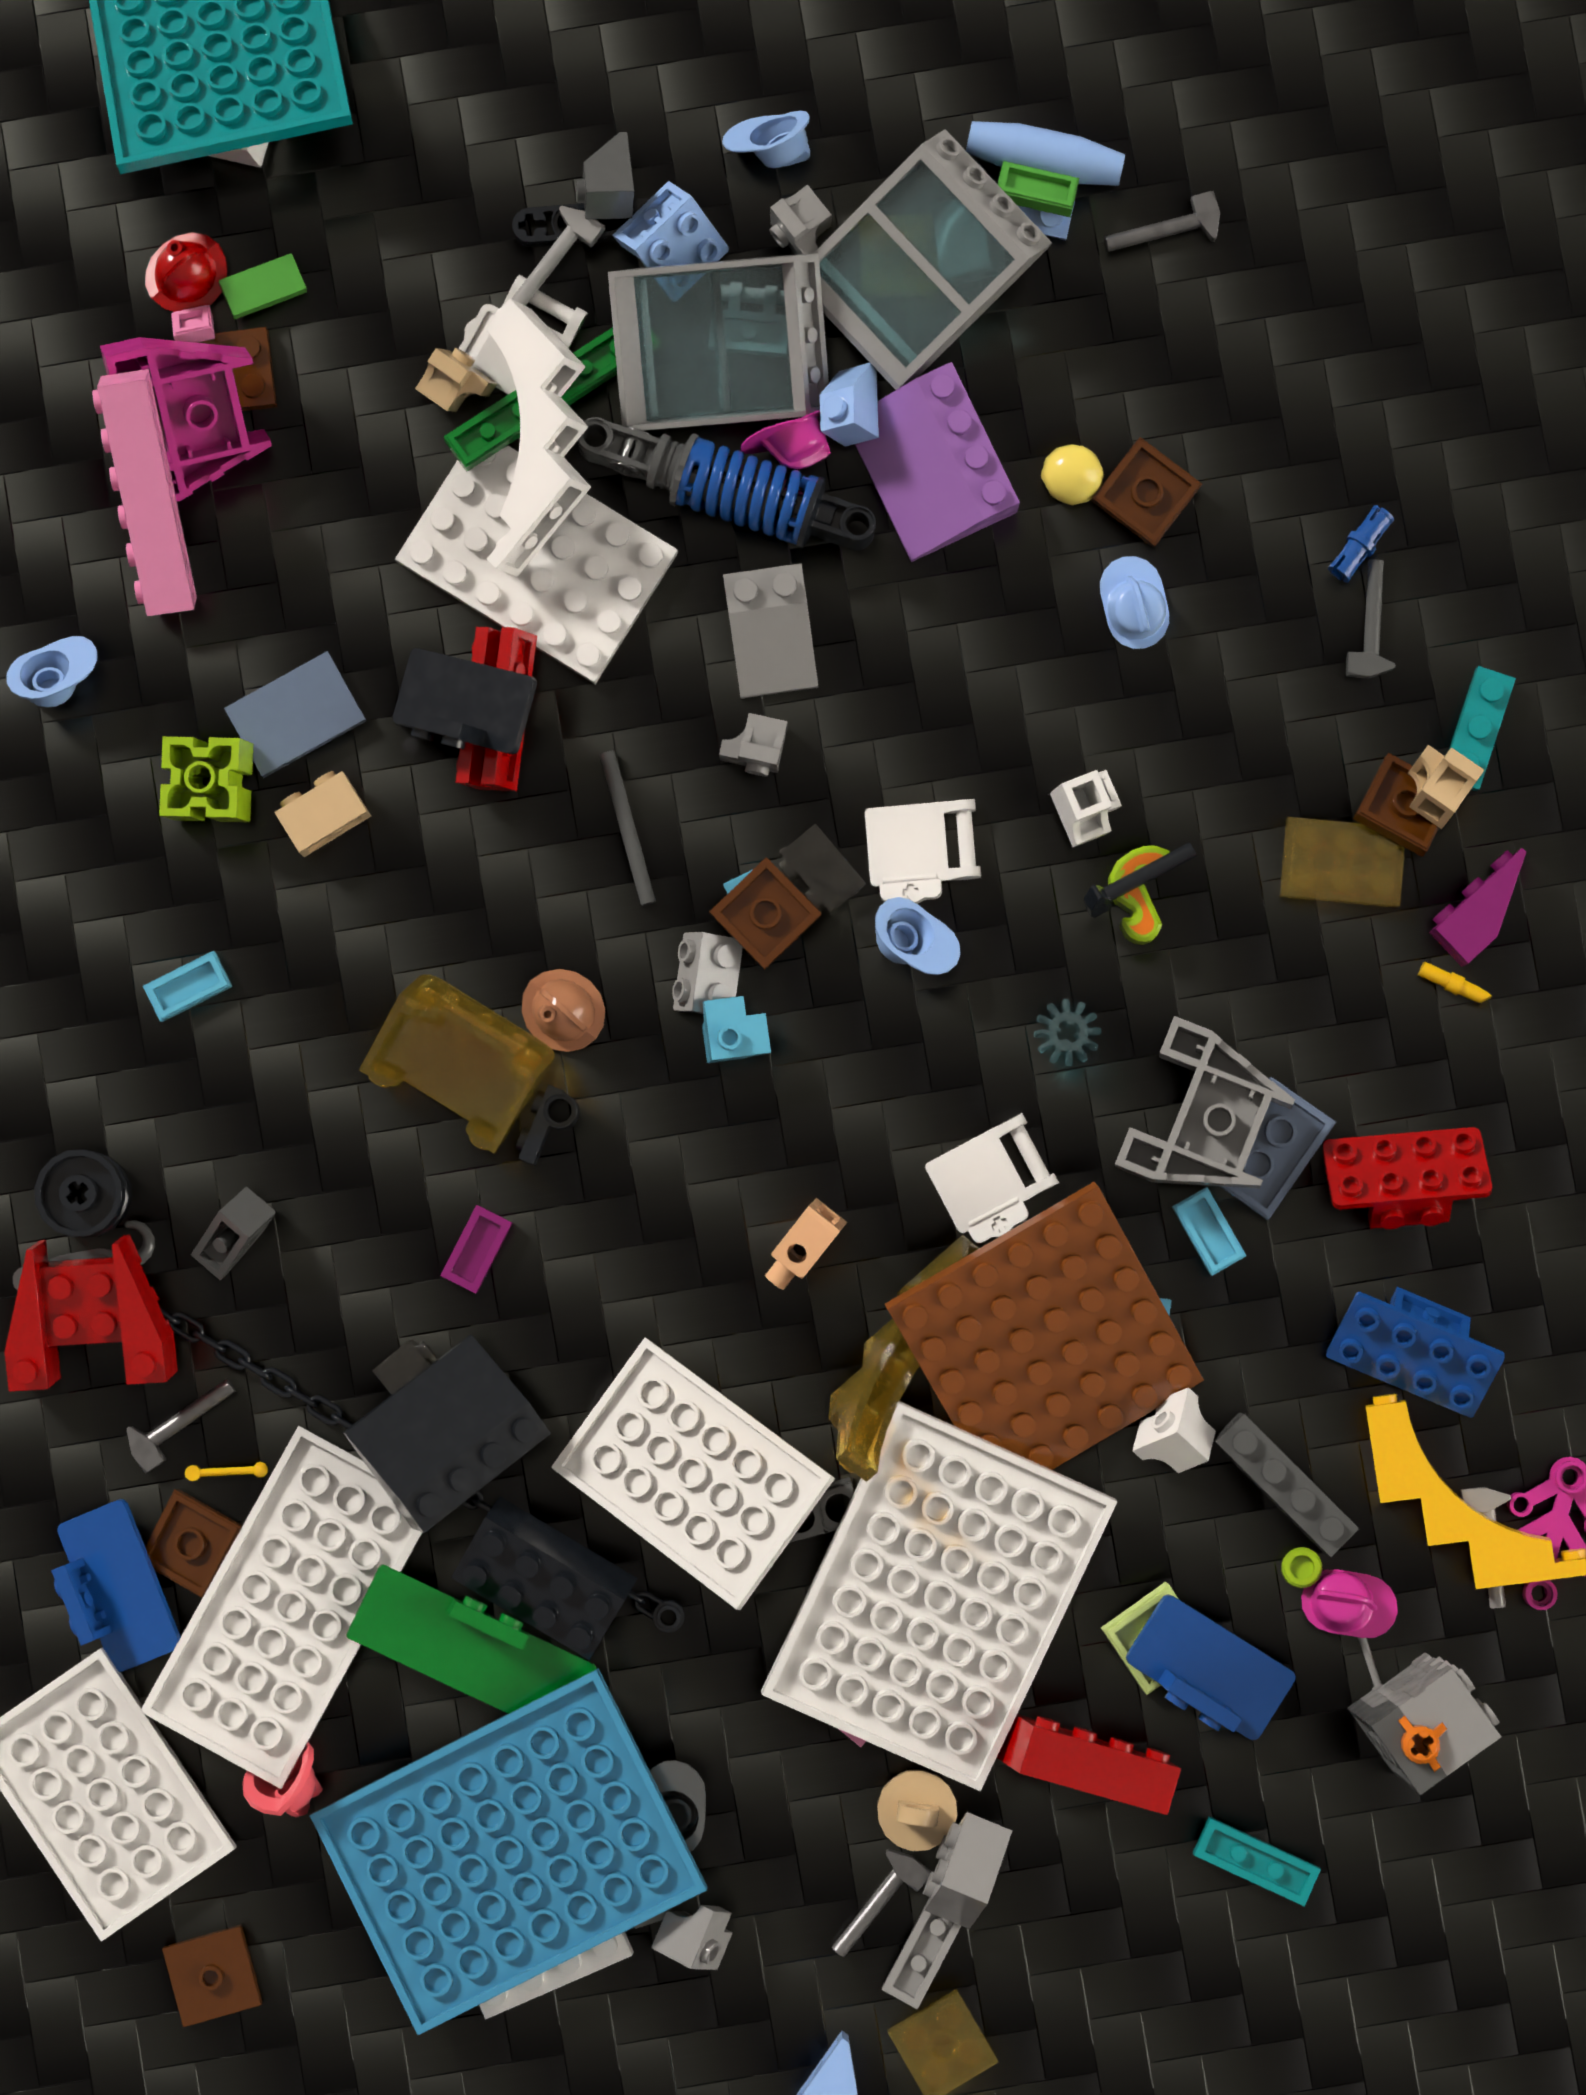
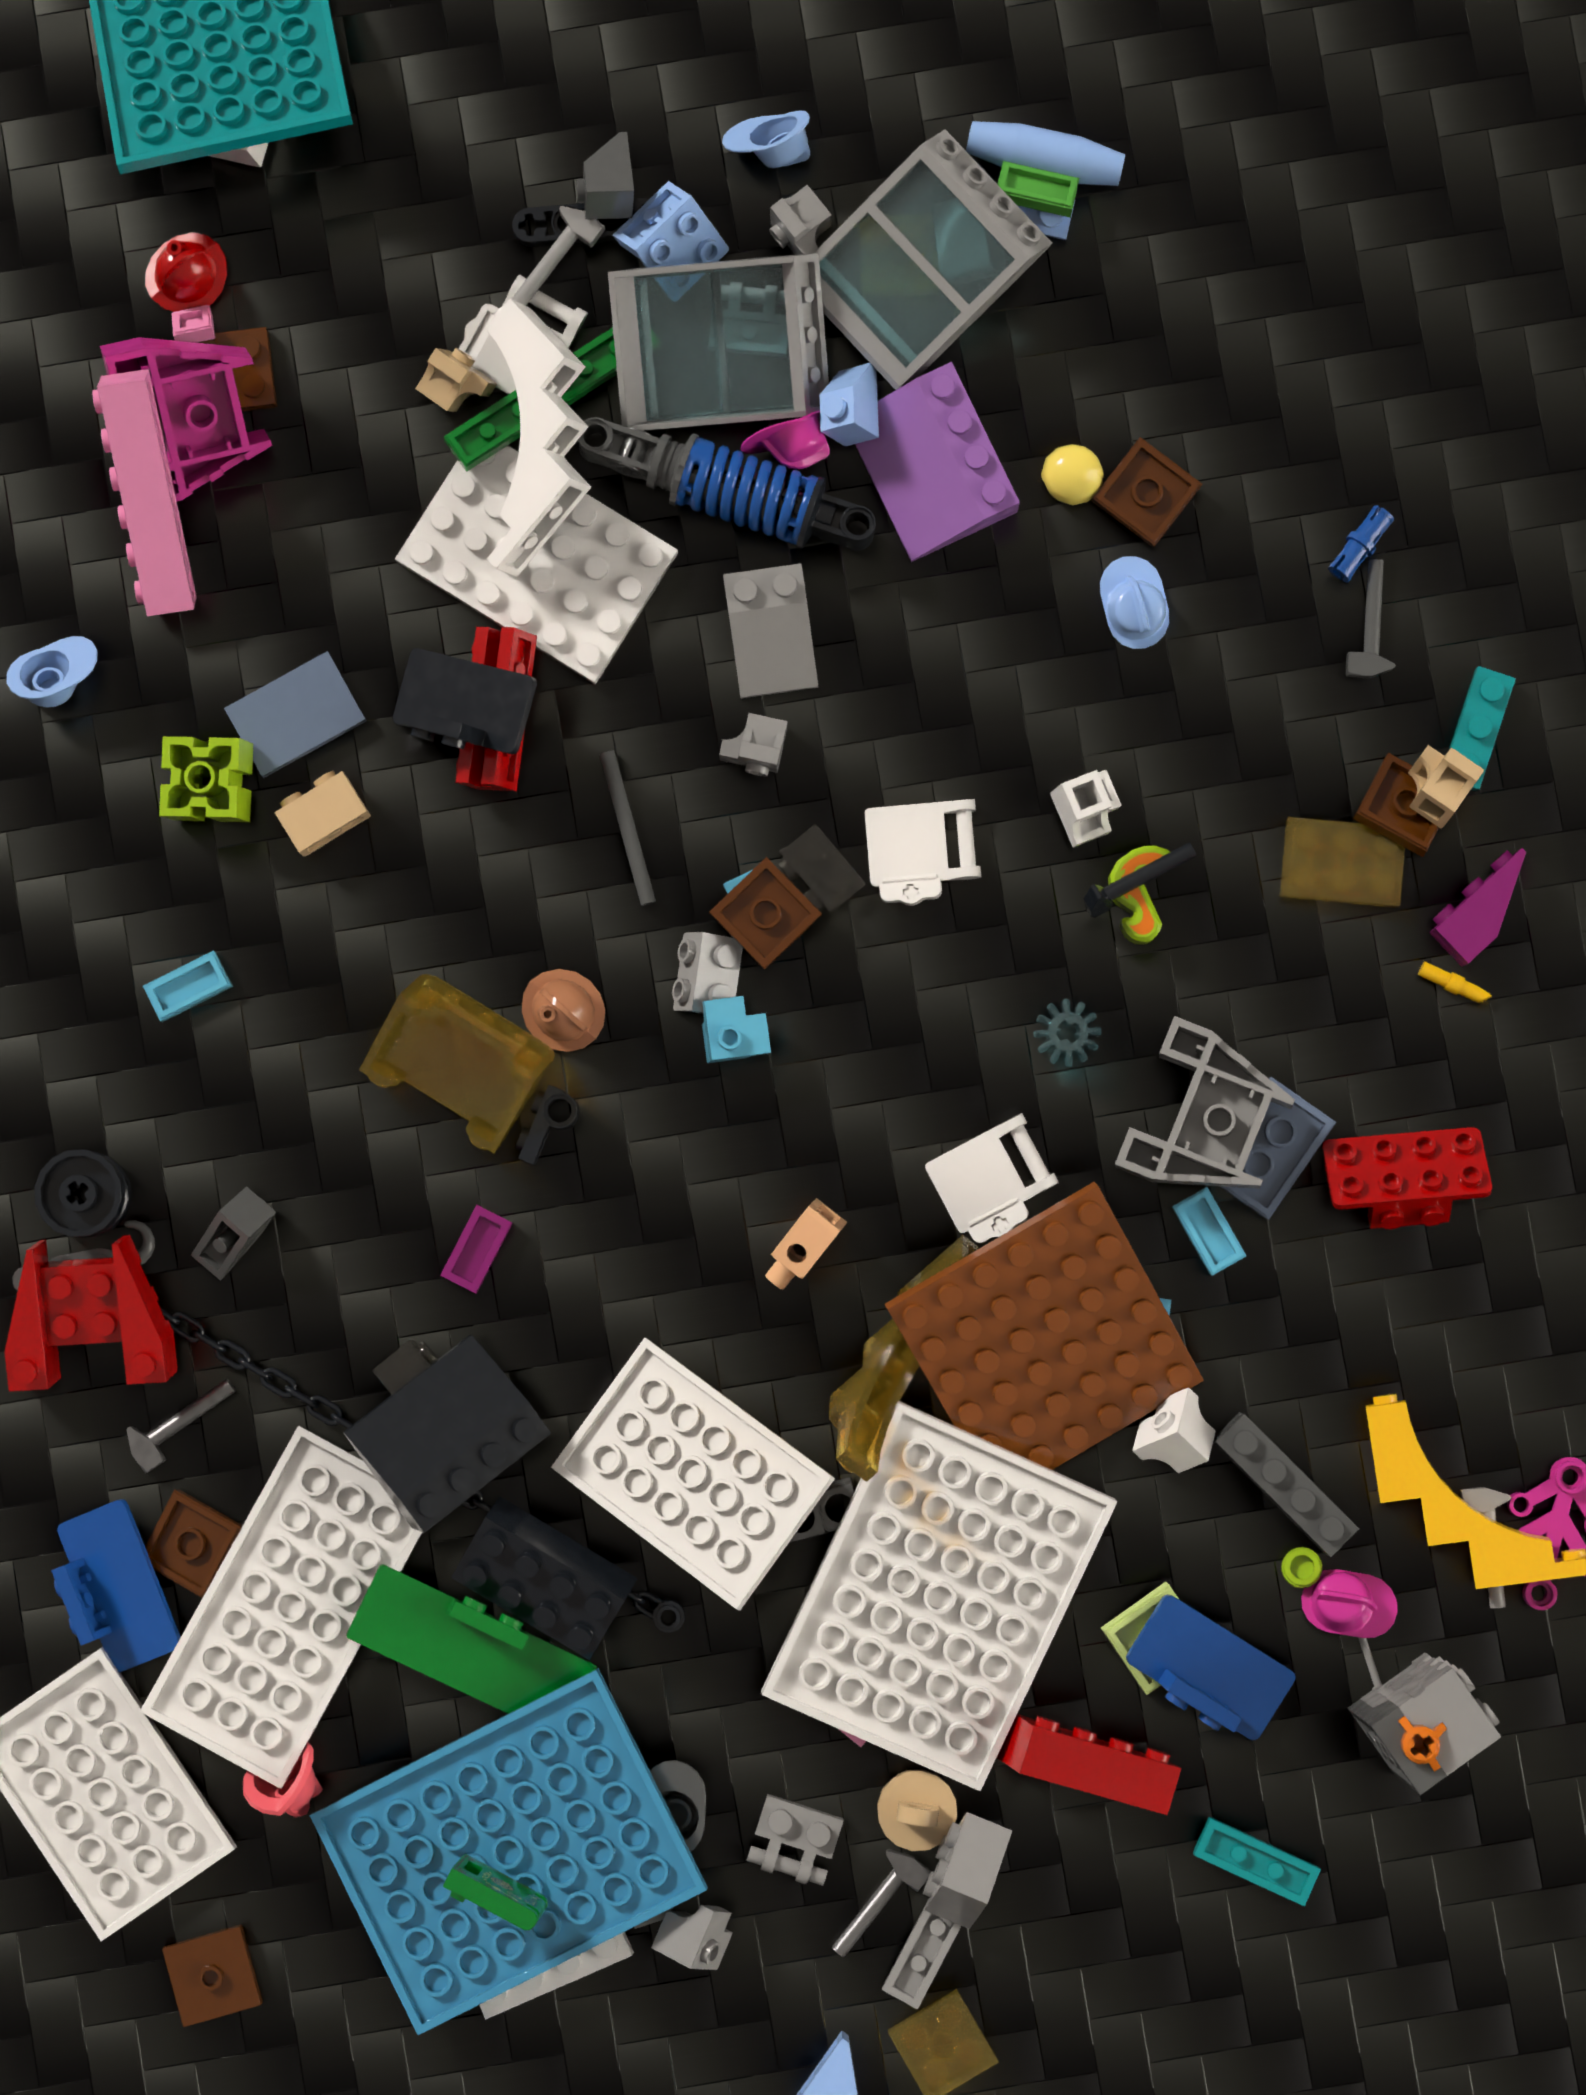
yellow hinge [185,1462,268,1481] -> none
bright green tile [219,253,307,320] -> none
light blue piece [875,897,961,975] -> none
flat silver piece [1104,191,1220,252] -> none
blue bracket [1326,1287,1505,1418] -> none
none -> green container [443,1854,548,1930]
none -> light grey plate [746,1794,844,1886]

